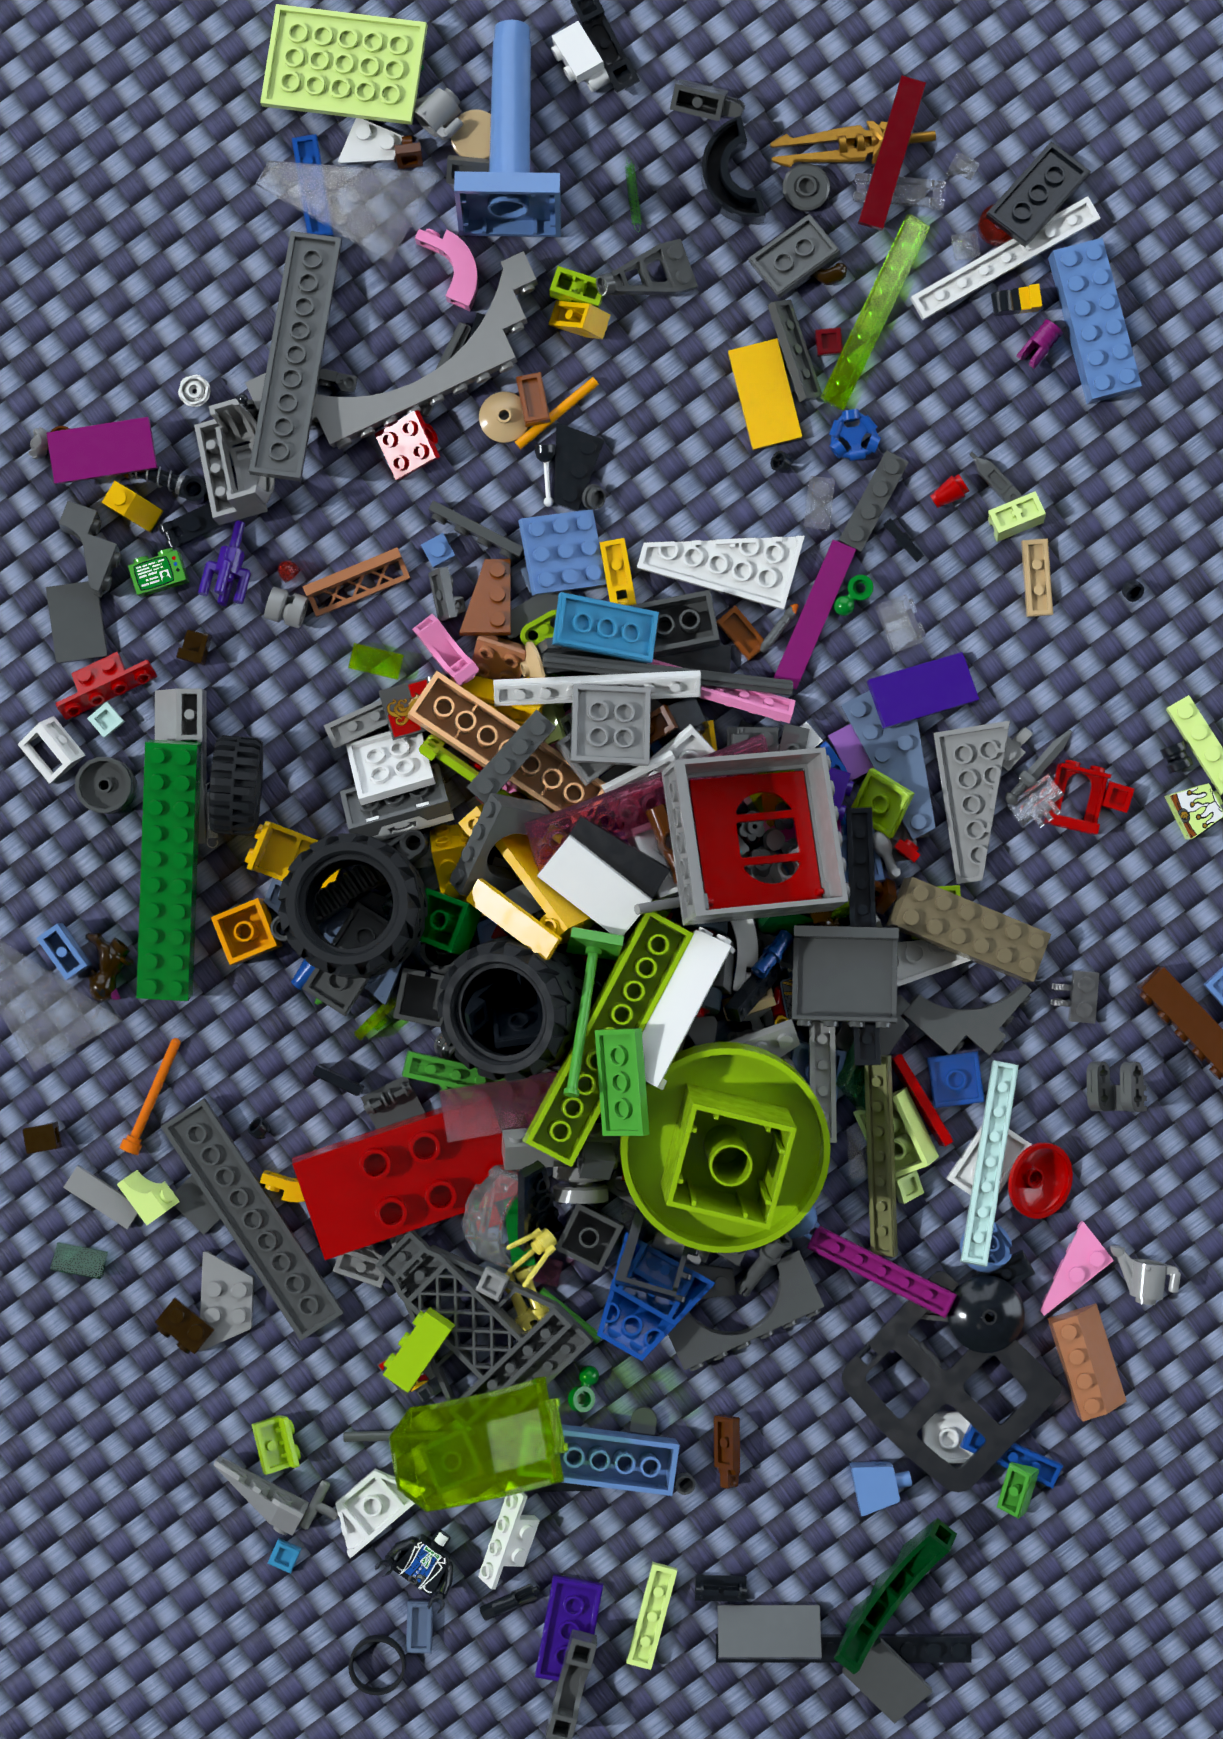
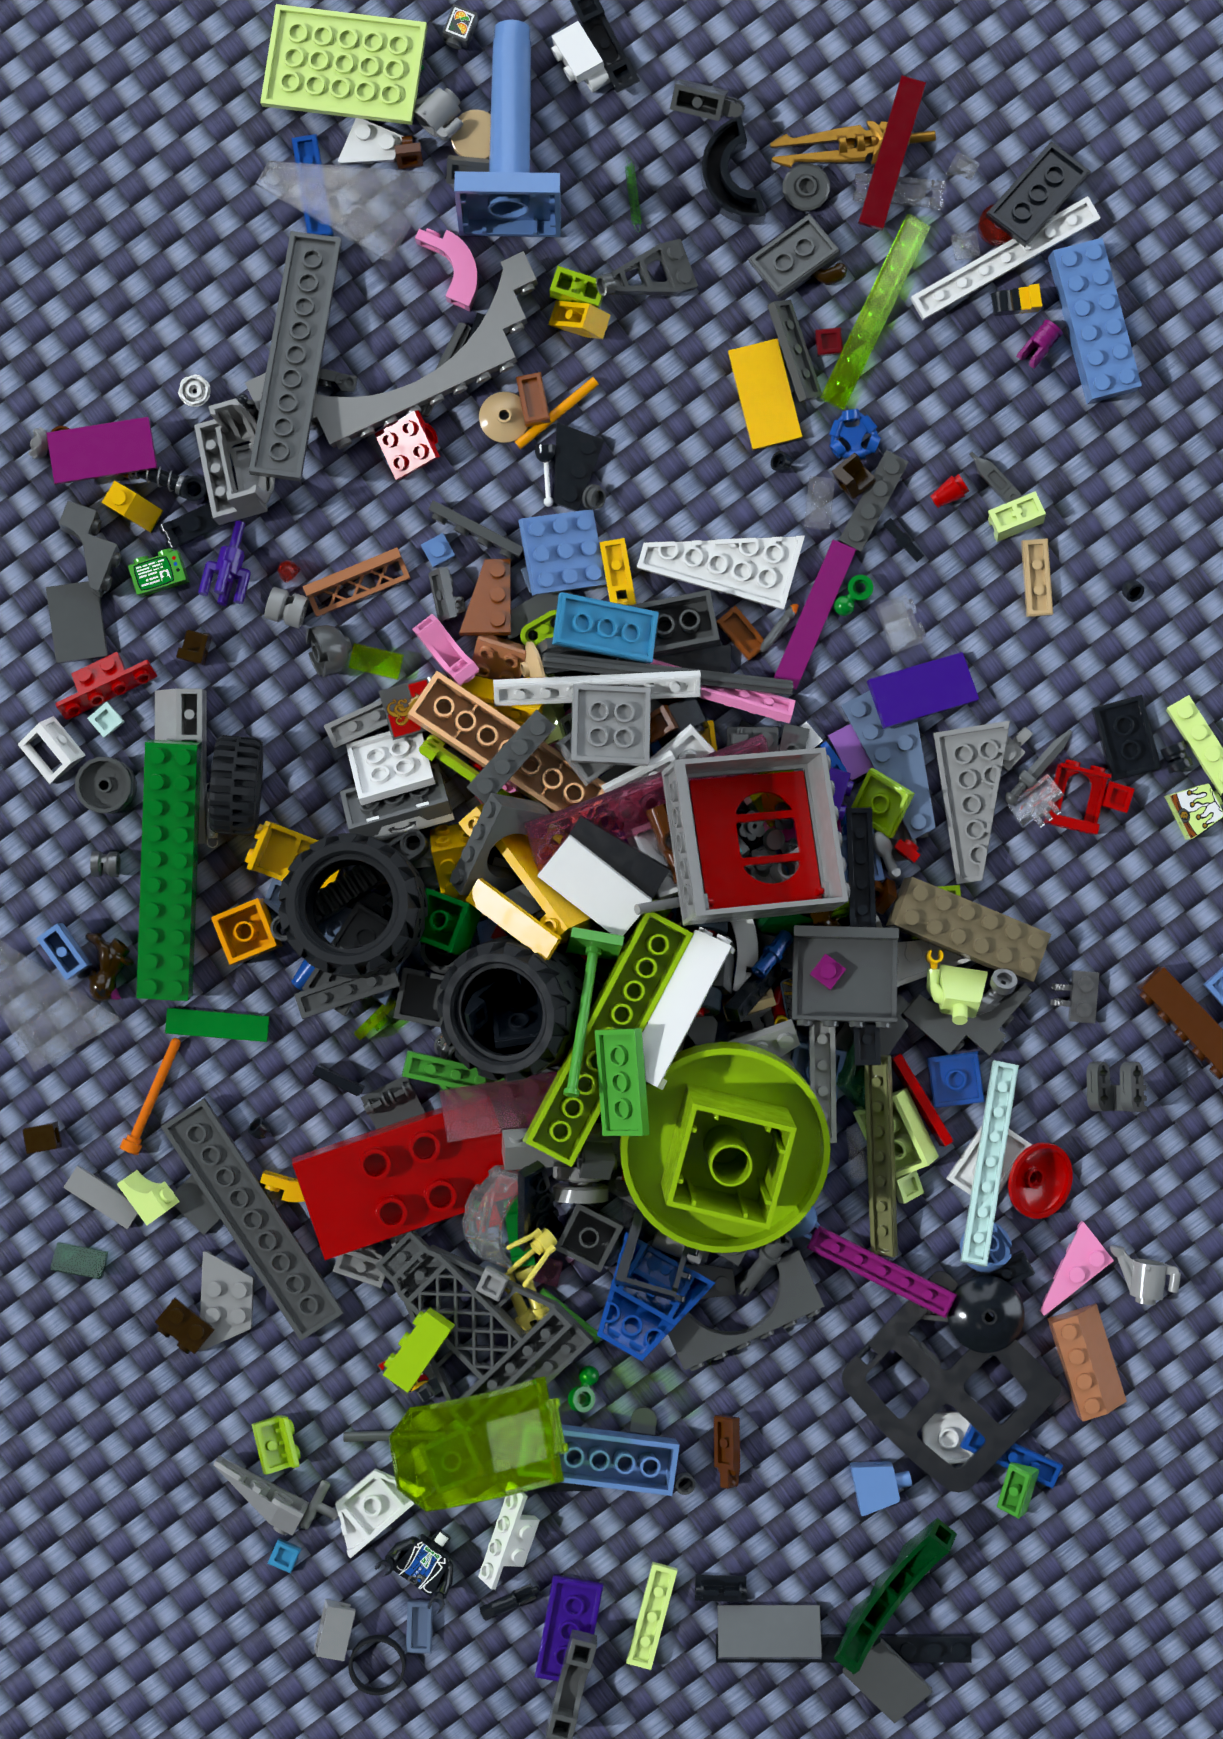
none -> flat silver wheel [90,851,120,877]
none -> green tile [165,1008,270,1042]
none -> dark grey plate [294,968,401,1019]
none -> dark grey cylinder [306,625,352,677]
none -> light grey hinge [314,1599,356,1661]
none -> dark grey brick [443,4,479,50]
none -> magenta plate [810,953,846,990]
none -> dark brown panel [832,453,876,499]
none -> yellowish green torso [925,950,1017,1025]
none -> black tile [1091,695,1162,782]

